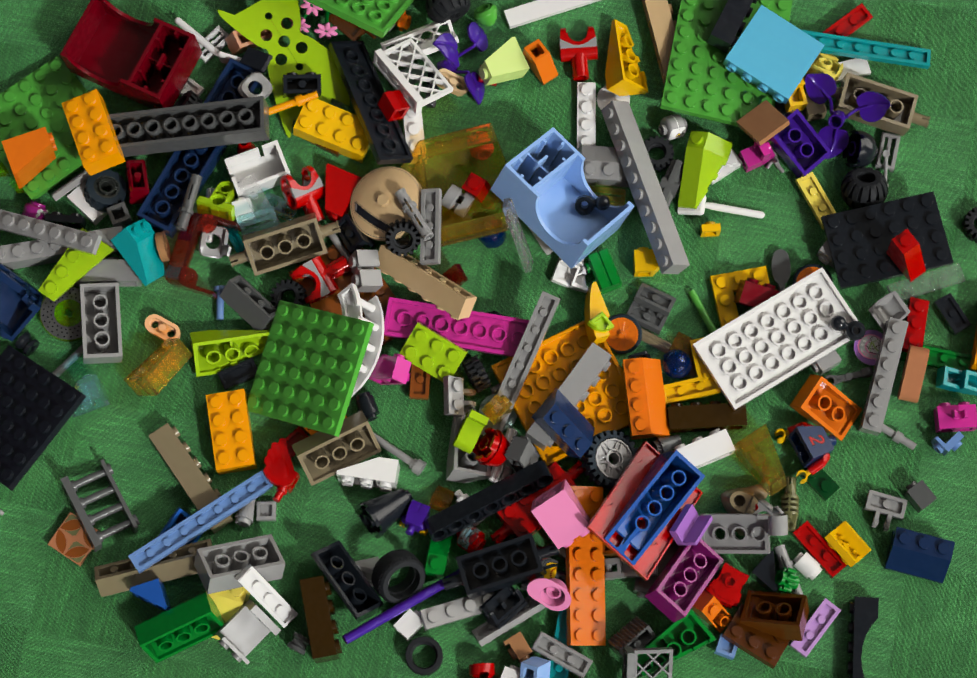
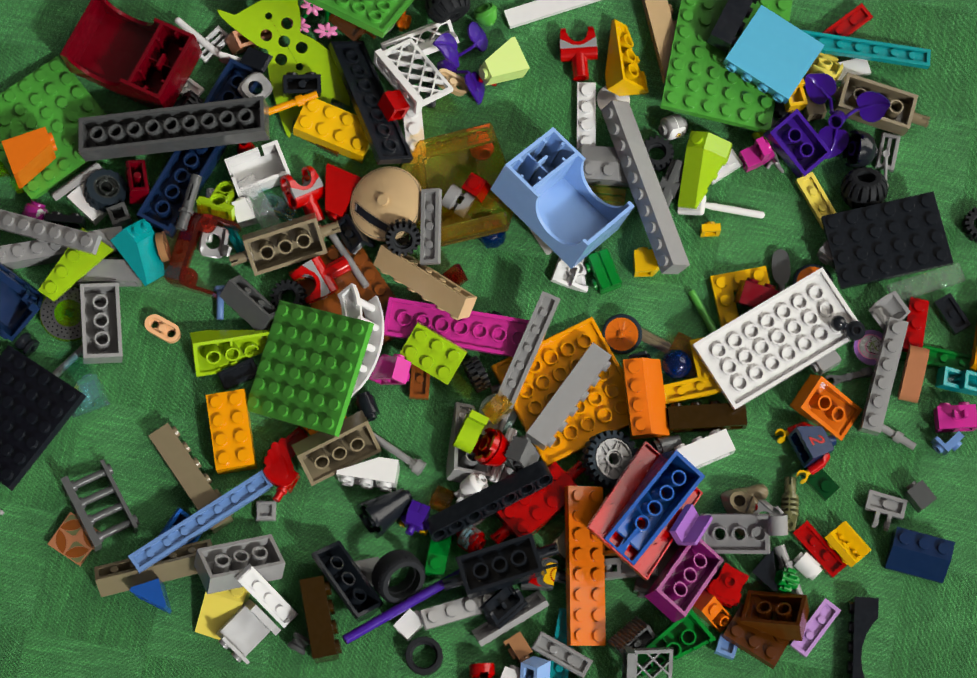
light orange brick [61,89,126,176] -> none
clear yellow wedge [124,338,193,396] -> none
green slope [135,592,225,663] -> none
light grey cone [234,500,256,527] -> none
clear light blue tile [237,206,279,235] -> none
light grey piece [349,250,383,292] -> none
light grey pin [394,188,434,241] -> none
light grey hinge [443,376,476,417] -> none
clear tile [502,198,534,273] -> none
orange slope [523,39,558,85] -> none
bright pink piece [527,578,571,611] -> none
bright pink slope [531,479,590,549] -> none
dark blue slope [532,388,594,458] -> none
black plate [575,195,610,215] -> none
yellow slope [584,282,610,345] -> none
lime tile [587,311,614,332] -> none
dark grey slope [627,283,677,335] -> none
clear yellow wedge [734,424,787,496] -> none
medium nougat tile [736,100,790,146] -> none
red slope [887,229,926,283] -> none
none -> white head [460,473,489,499]

